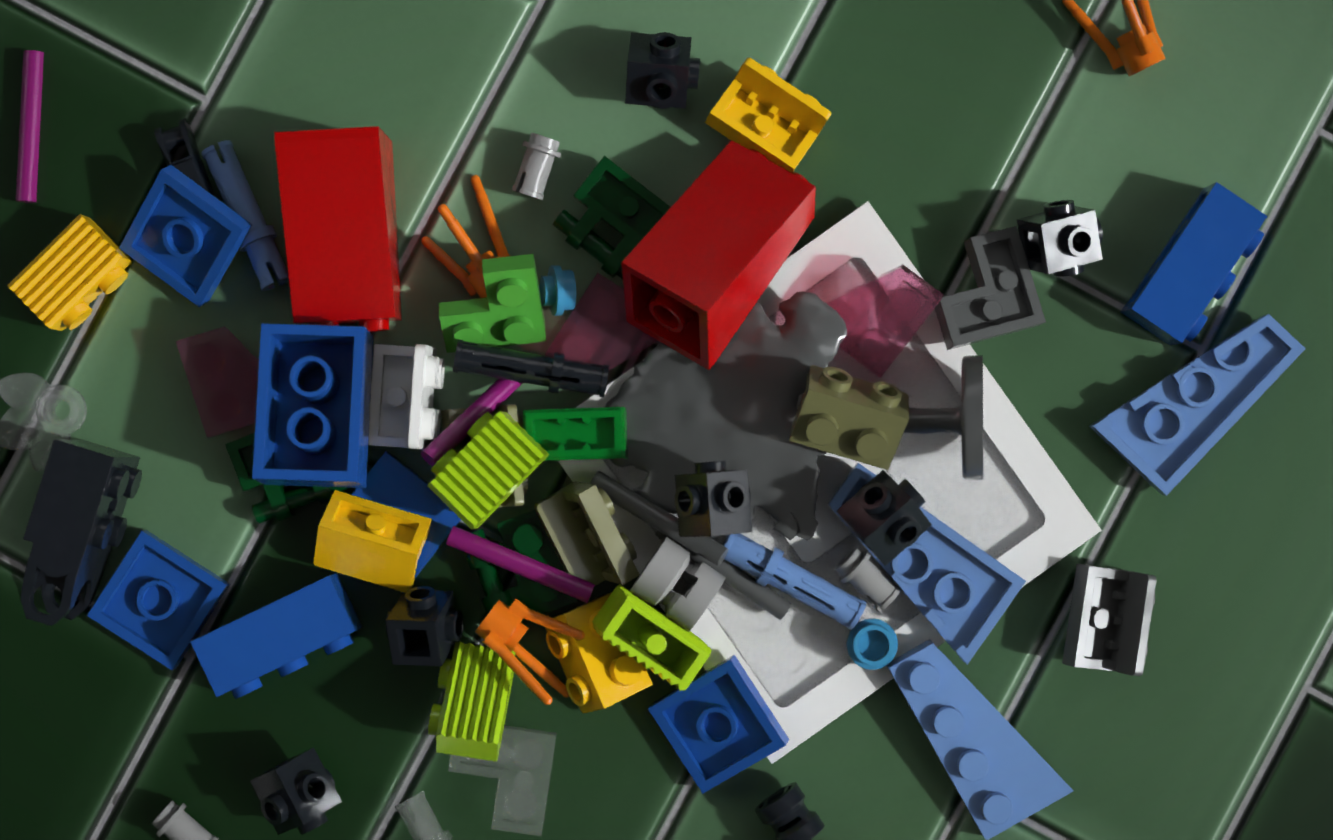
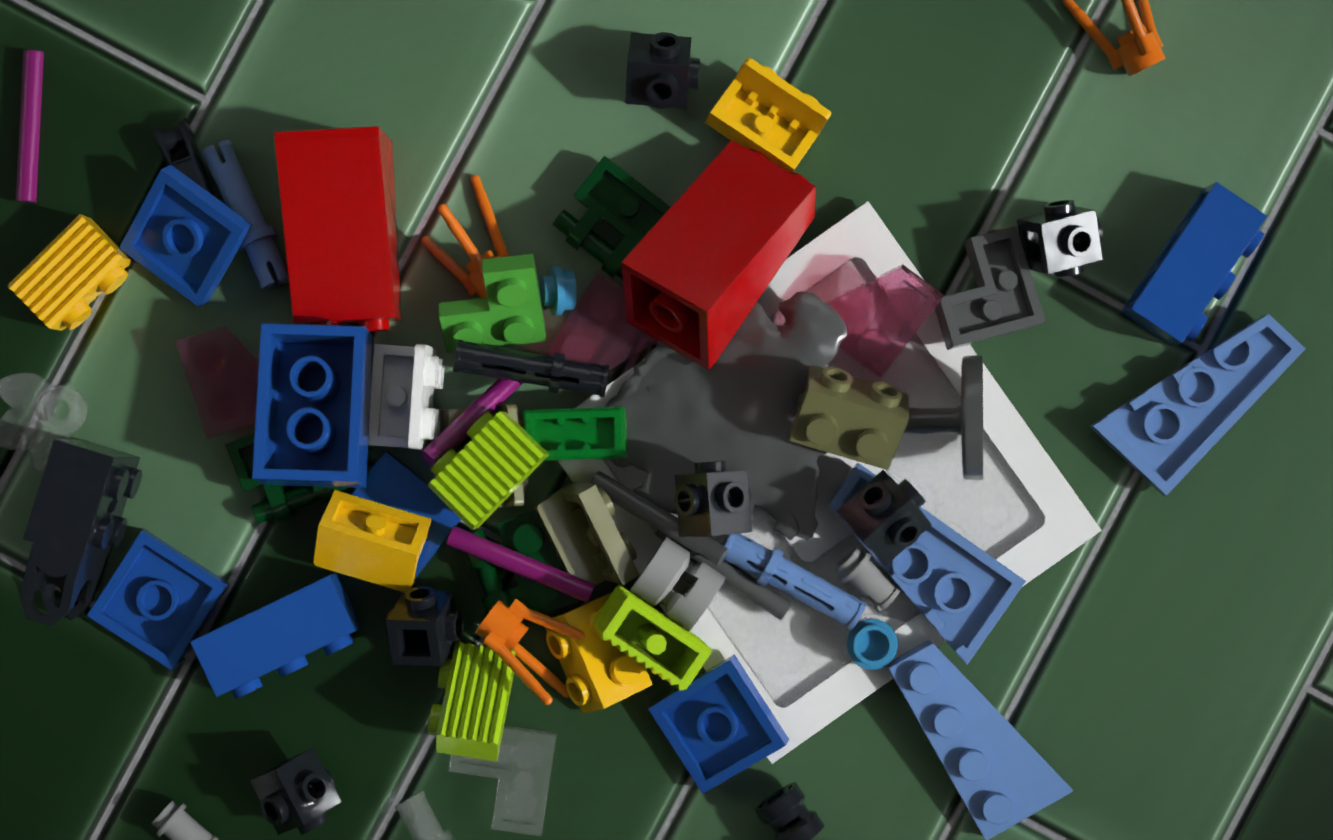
light grey pin [512,133,561,200] -> none
dark grey bracket [1062,564,1157,676] -> none

